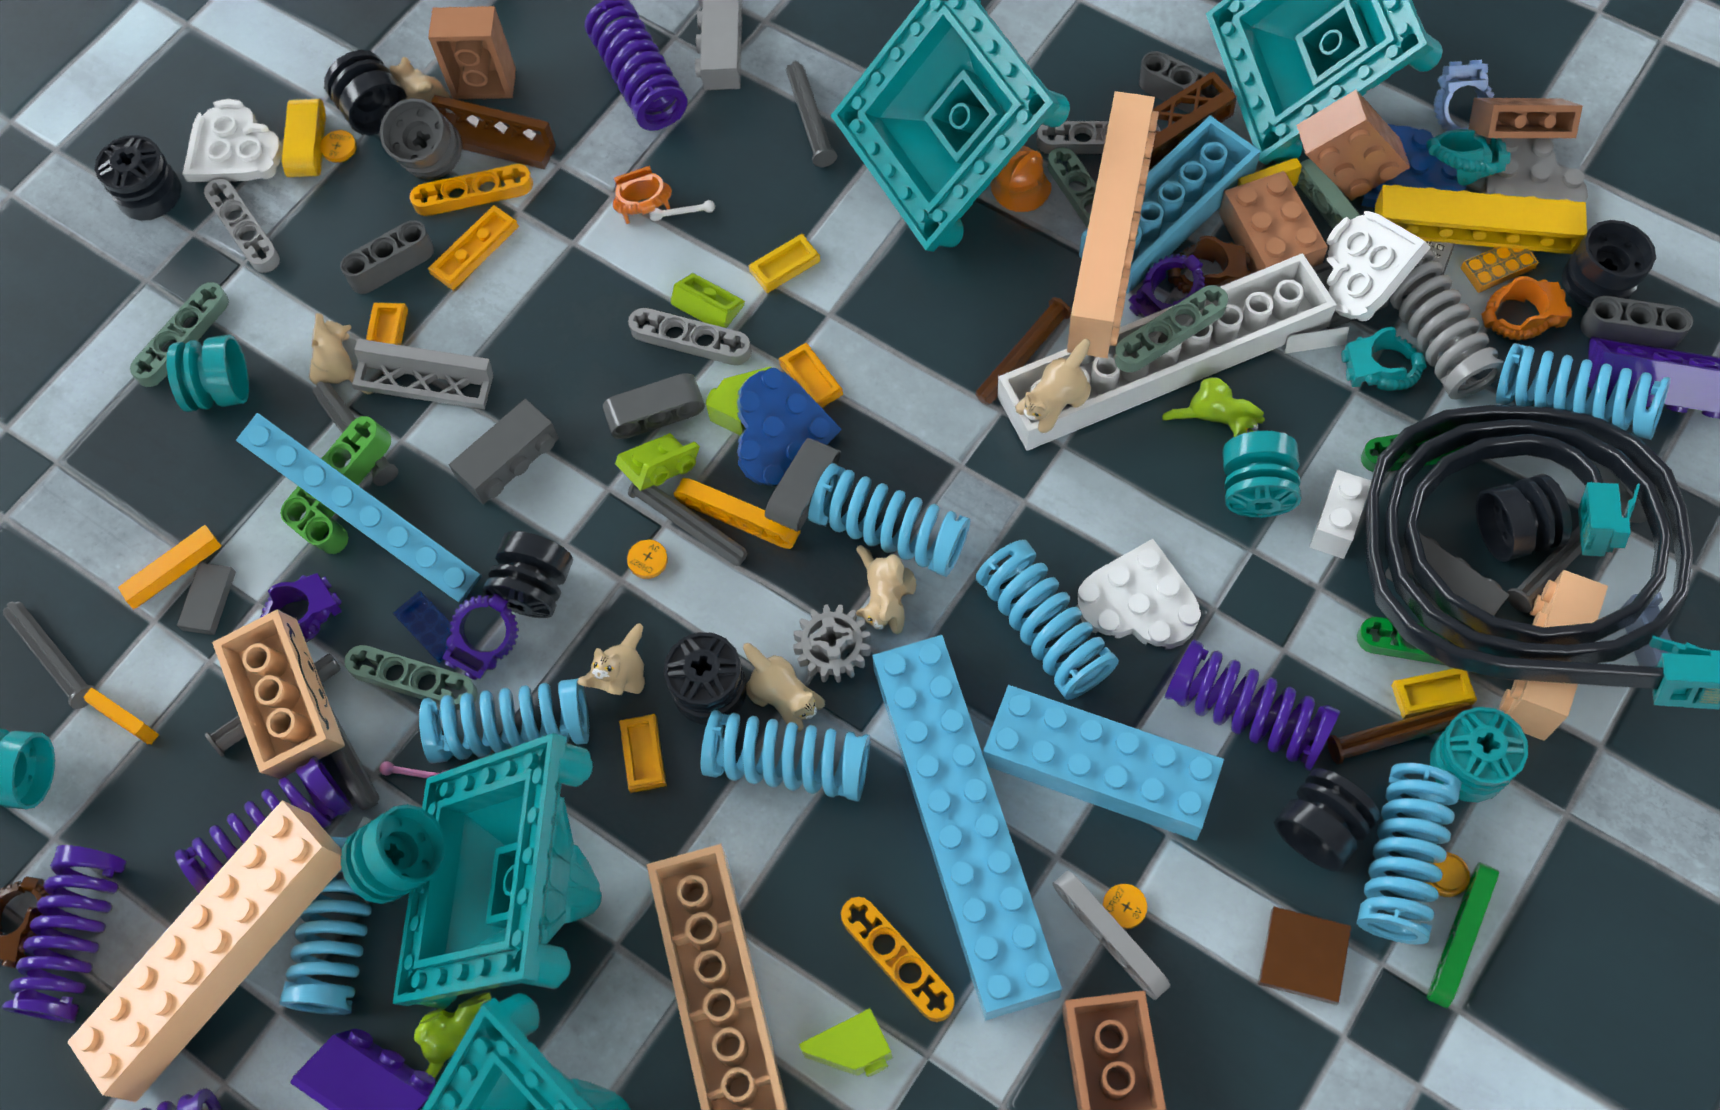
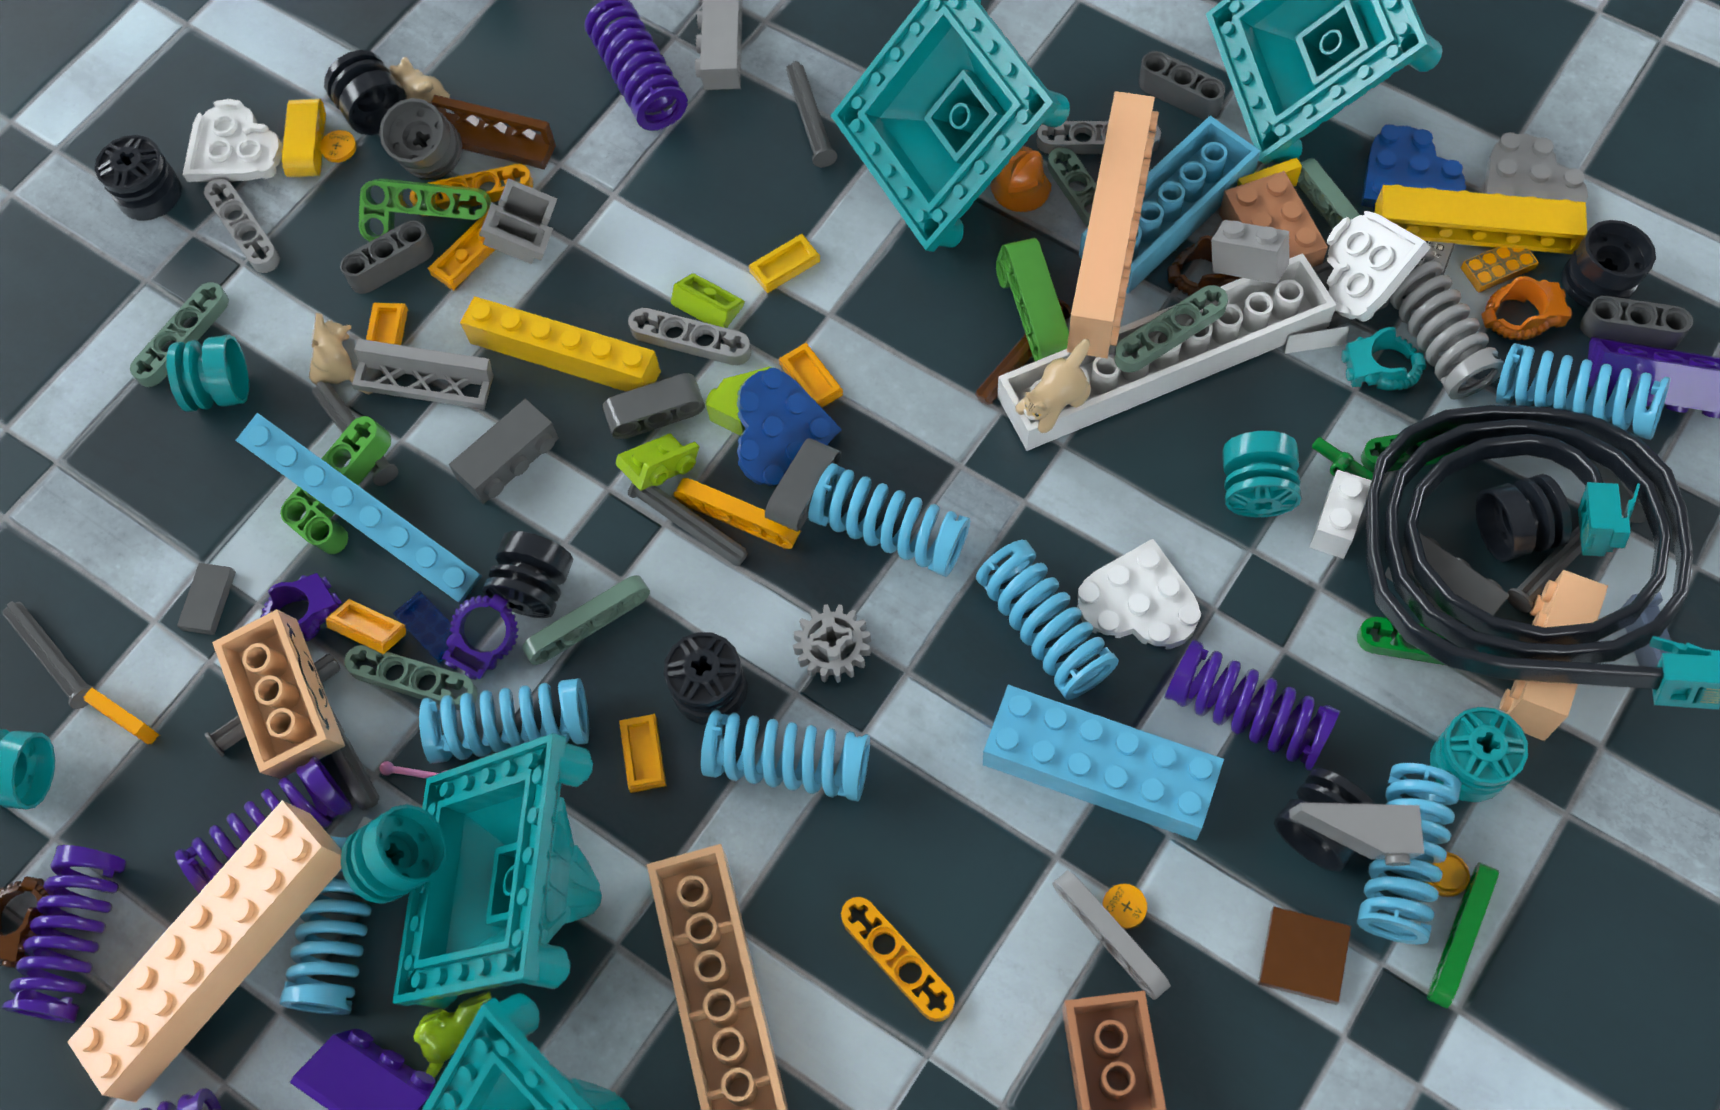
light orange tile [118,525,221,610] -> none
nougat brick [428,6,516,99] -> none
tan animal [577,623,645,695] -> none
orange piece [613,166,672,224] -> none
light orange piece [627,540,668,579] -> none
white hinge [649,200,715,221] -> none
tan animal [743,643,825,732] -> none
lime slope [799,1008,893,1077] -> none
tan animal [856,545,917,634] -> none
medium azure brick [872,635,1062,1021] -> none
dark purple piece [1128,254,1205,318] -> none
reddish brown fence [1147,71,1237,169] -> none
lime animal [1162,377,1265,437] -> none
nougat brick [1297,90,1410,201] -> none
reddish brown axle [1327,702,1473,764] -> none
yellow tile [1391,668,1477,719] -> none
teal piece [1426,129,1511,186] -> none
light blue piece [1434,60,1494,135] -> none
nougat brick [1468,98,1583,138] -> none
none -> light orange tile [326,599,406,654]
none -> bright green beam [359,179,491,241]
none -> yellow brick [460,296,661,392]
none -> light grey plate [479,178,557,264]
none -> sand green beam [522,575,650,665]
none -> bright green beam [996,238,1069,361]
none -> light grey brick [1211,220,1289,284]
none -> light grey slope [1289,803,1424,866]
none -> green piece [1312,437,1373,480]

